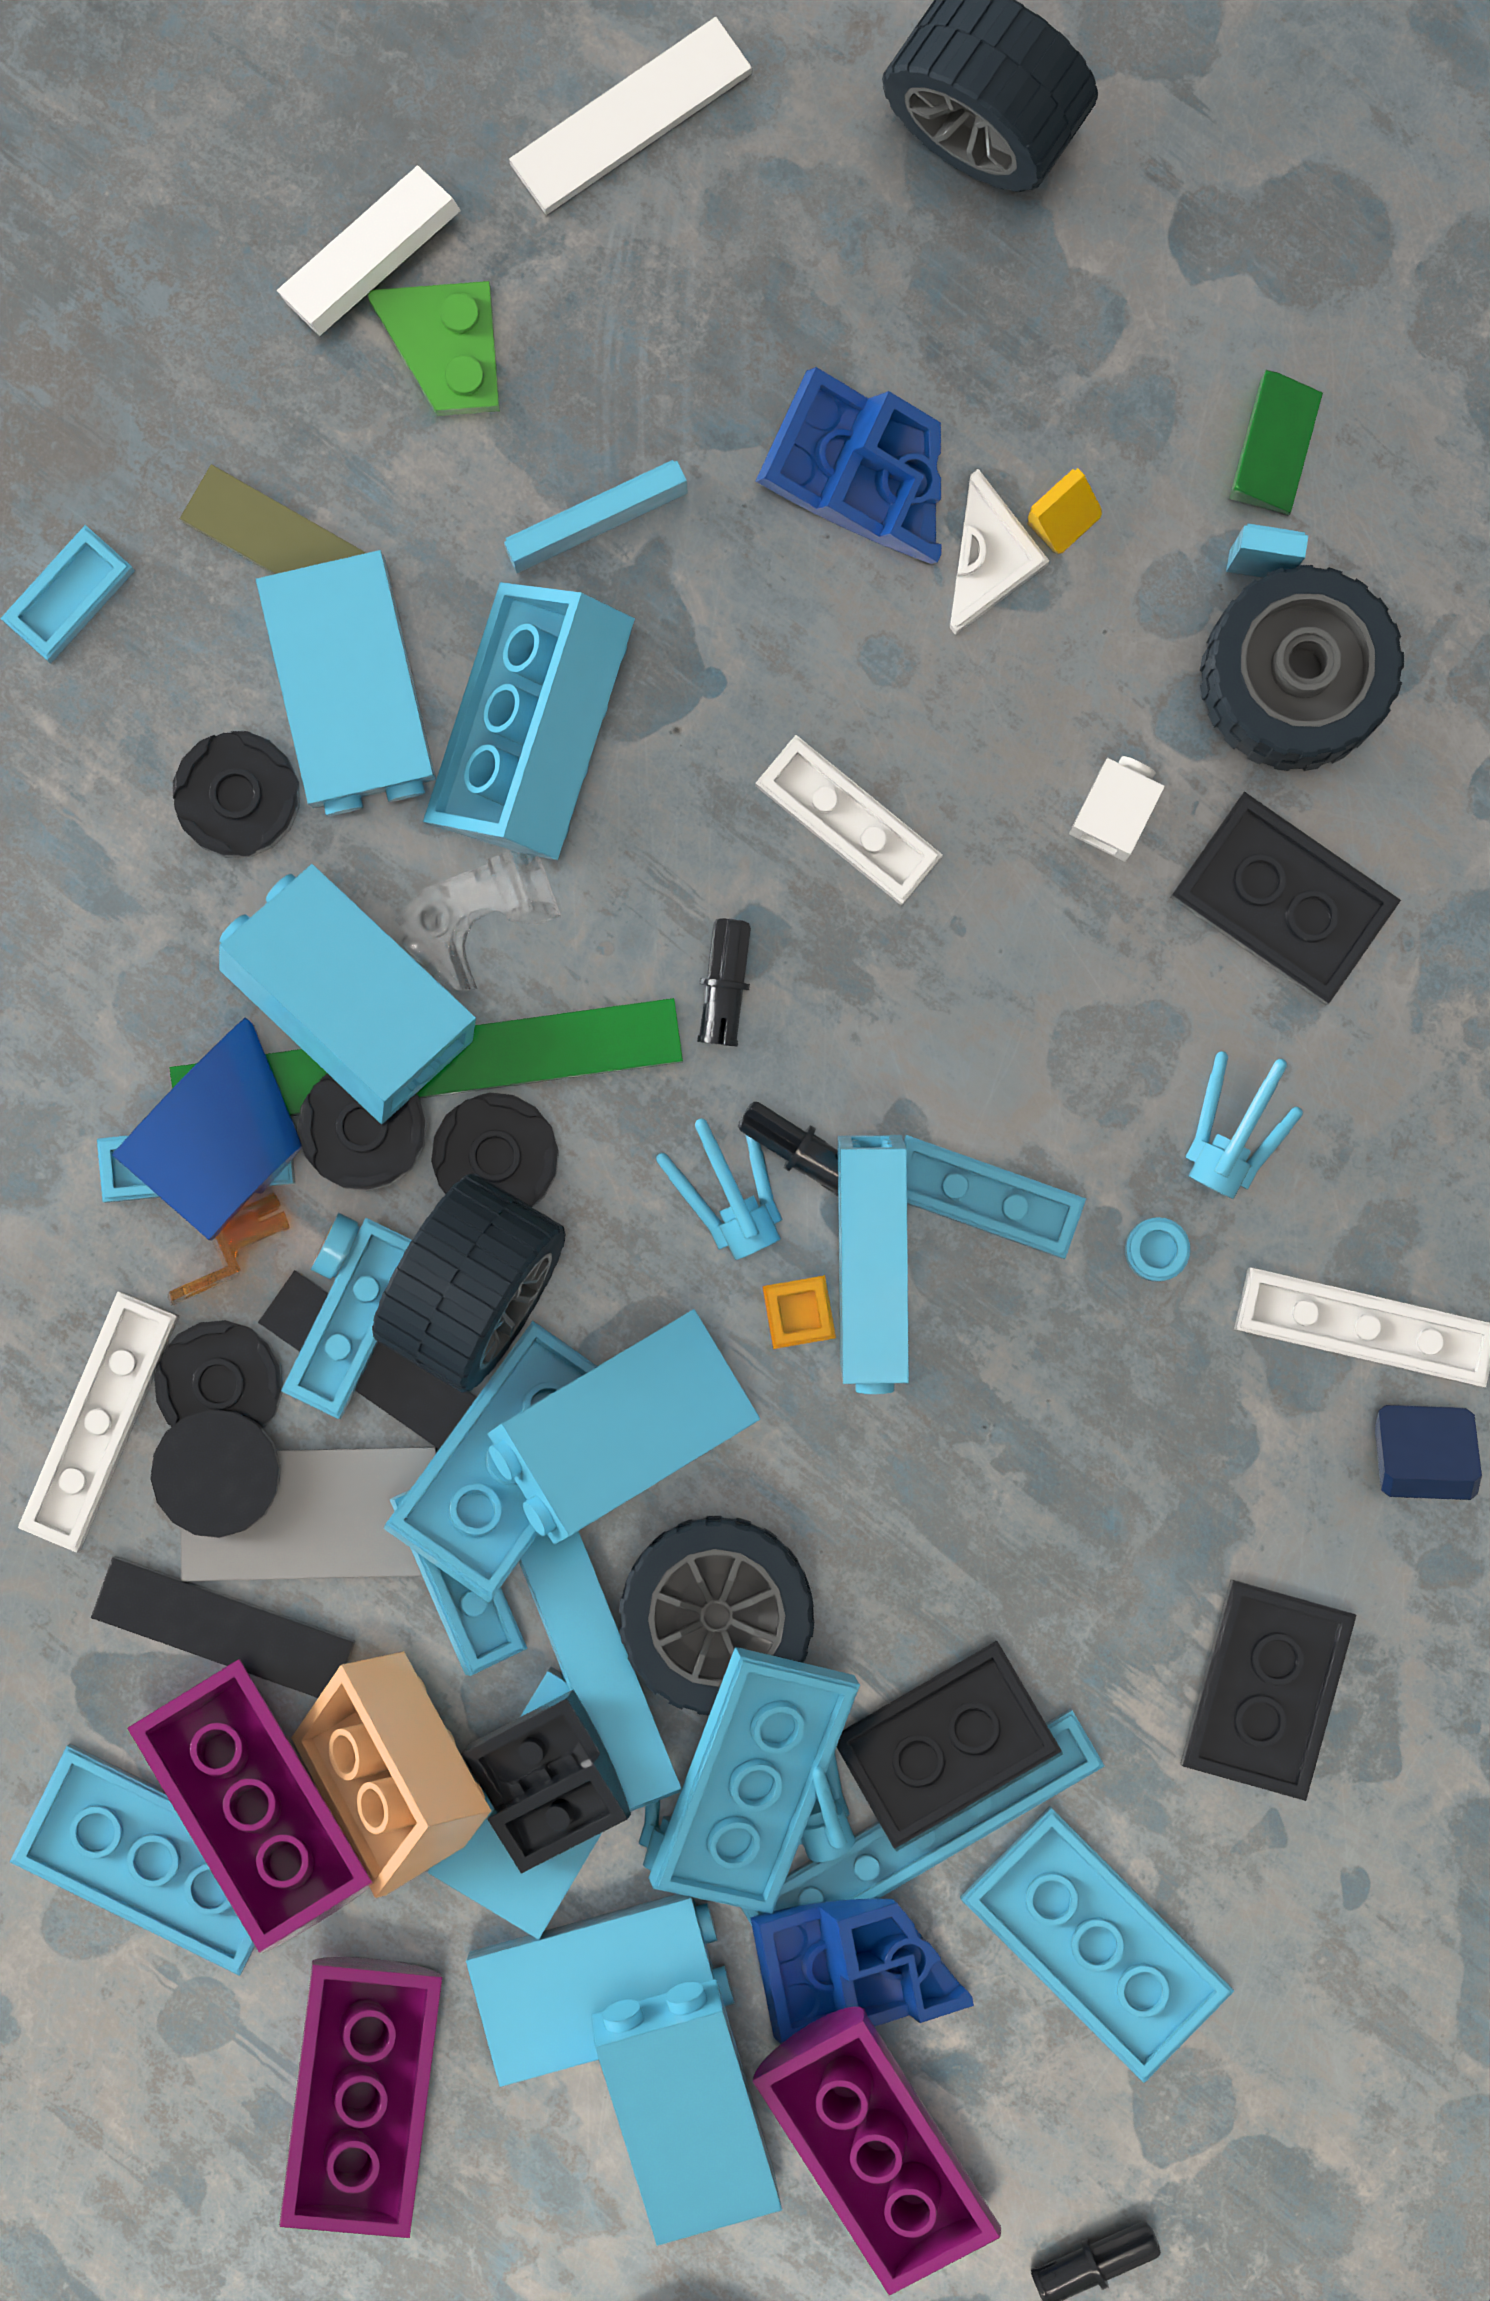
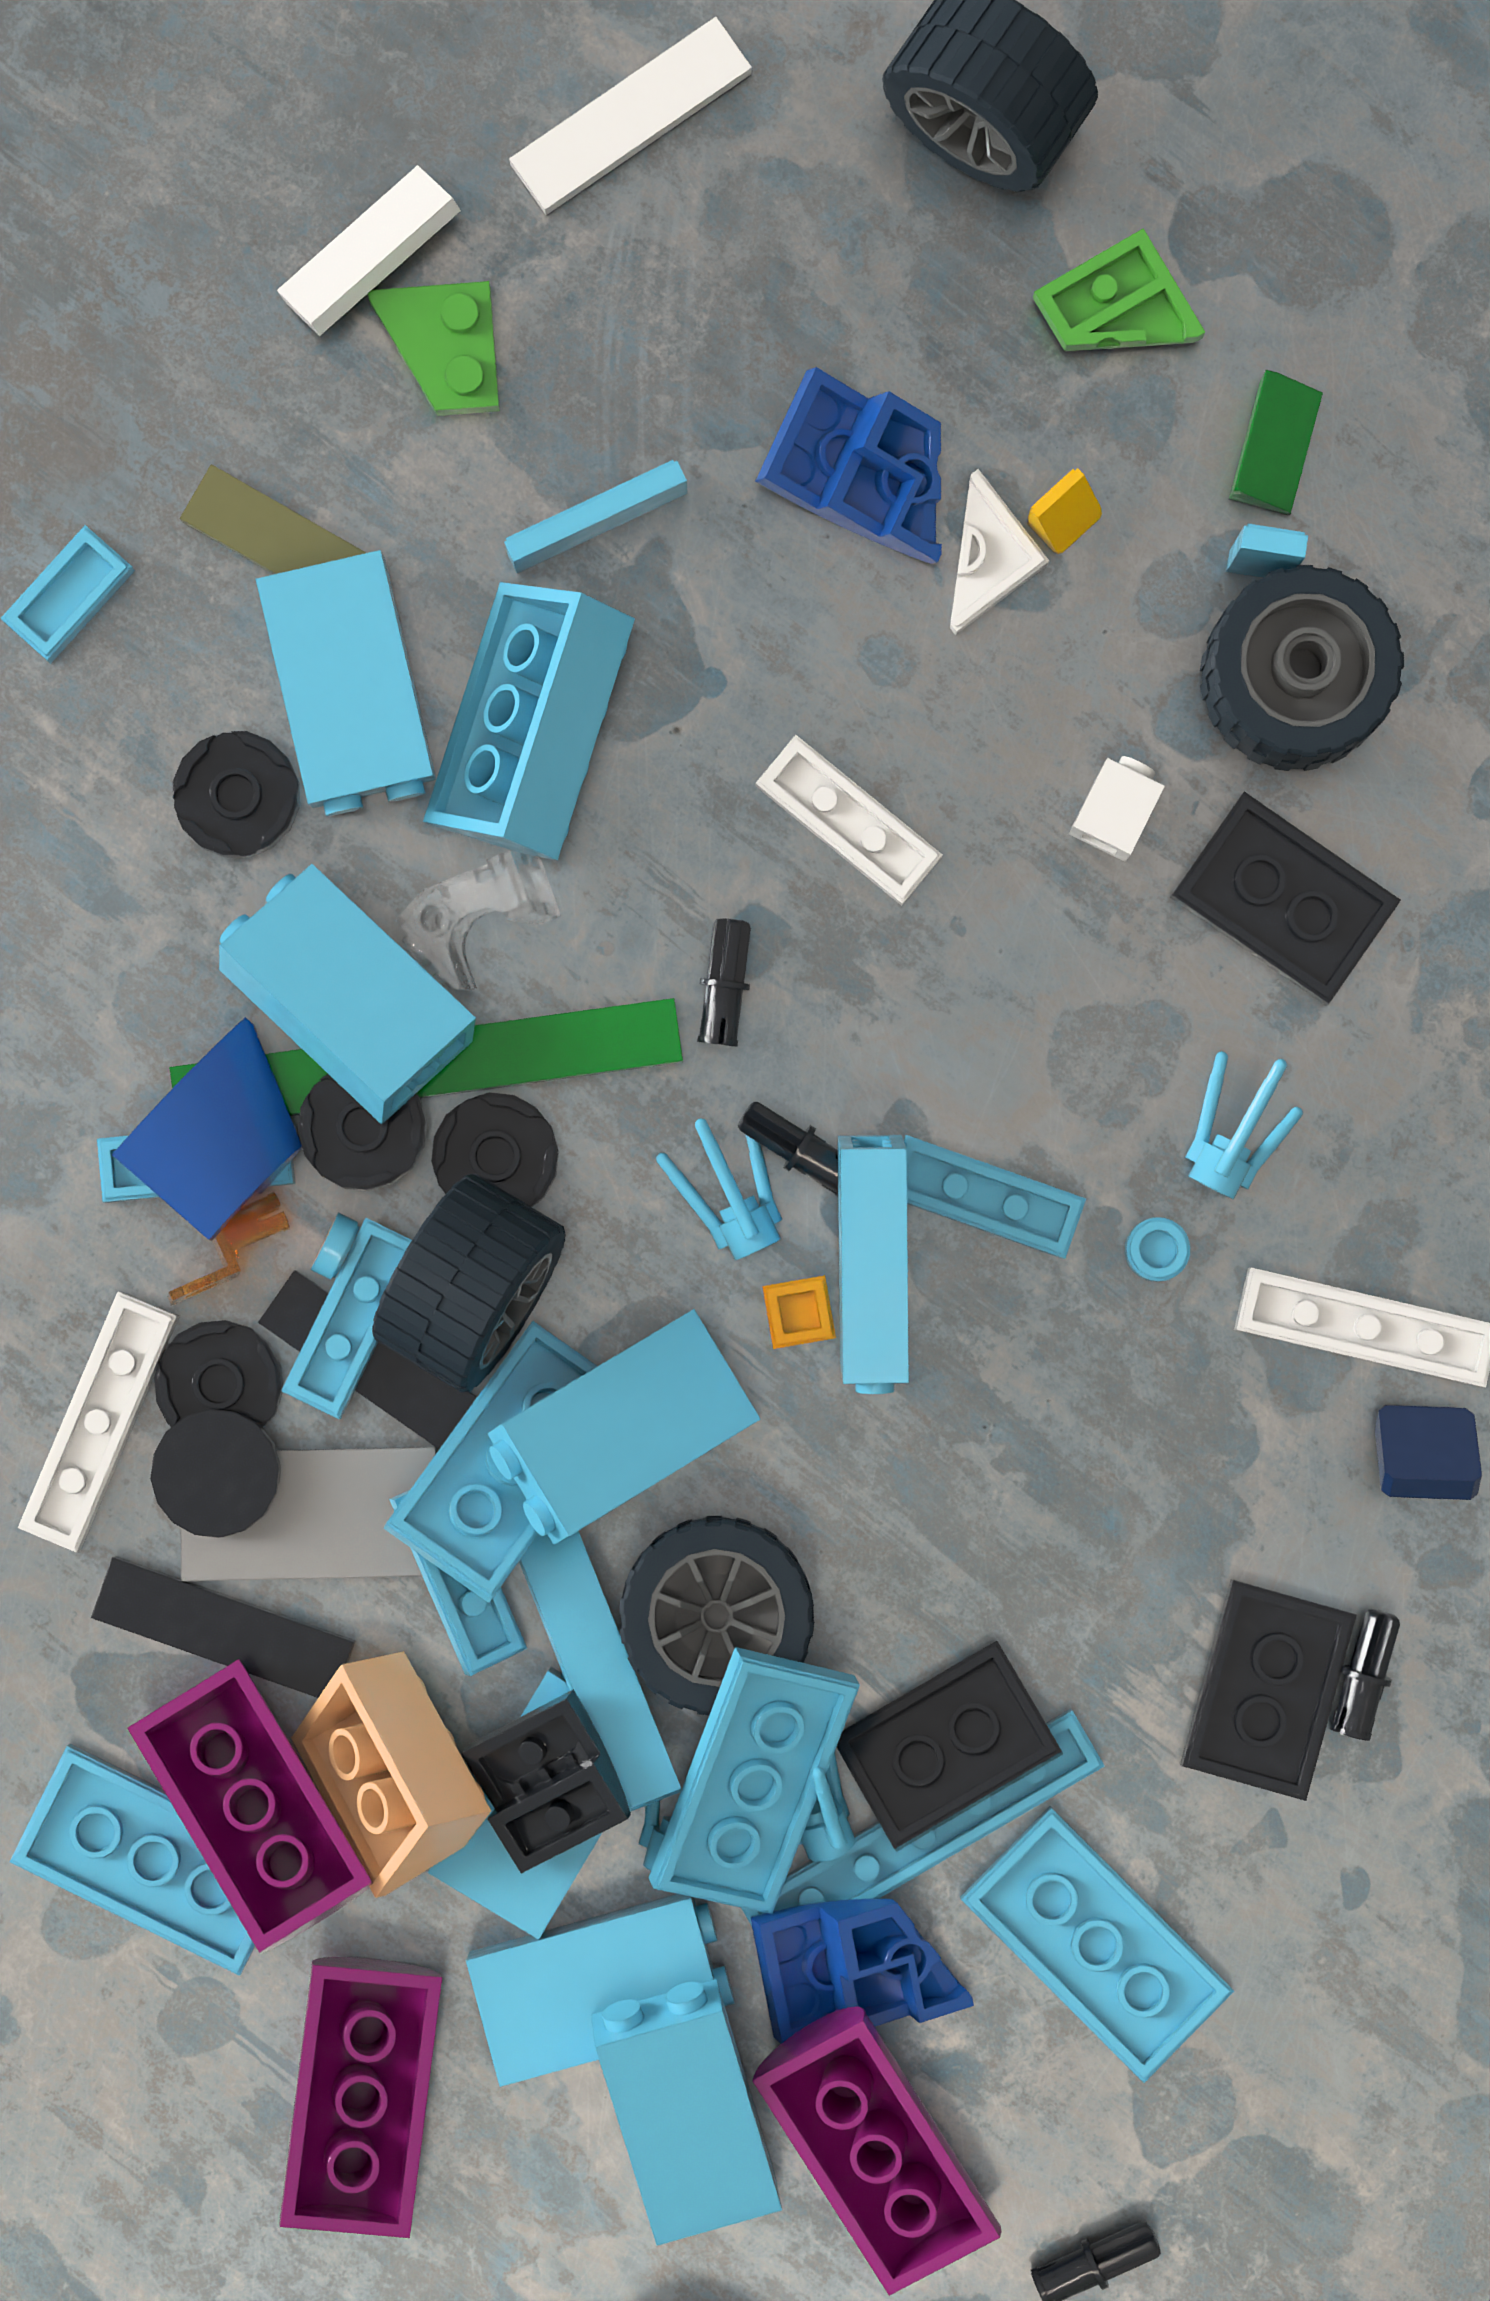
none -> bright green wing [1033,228,1205,351]
none -> black axle [1330,1609,1400,1741]

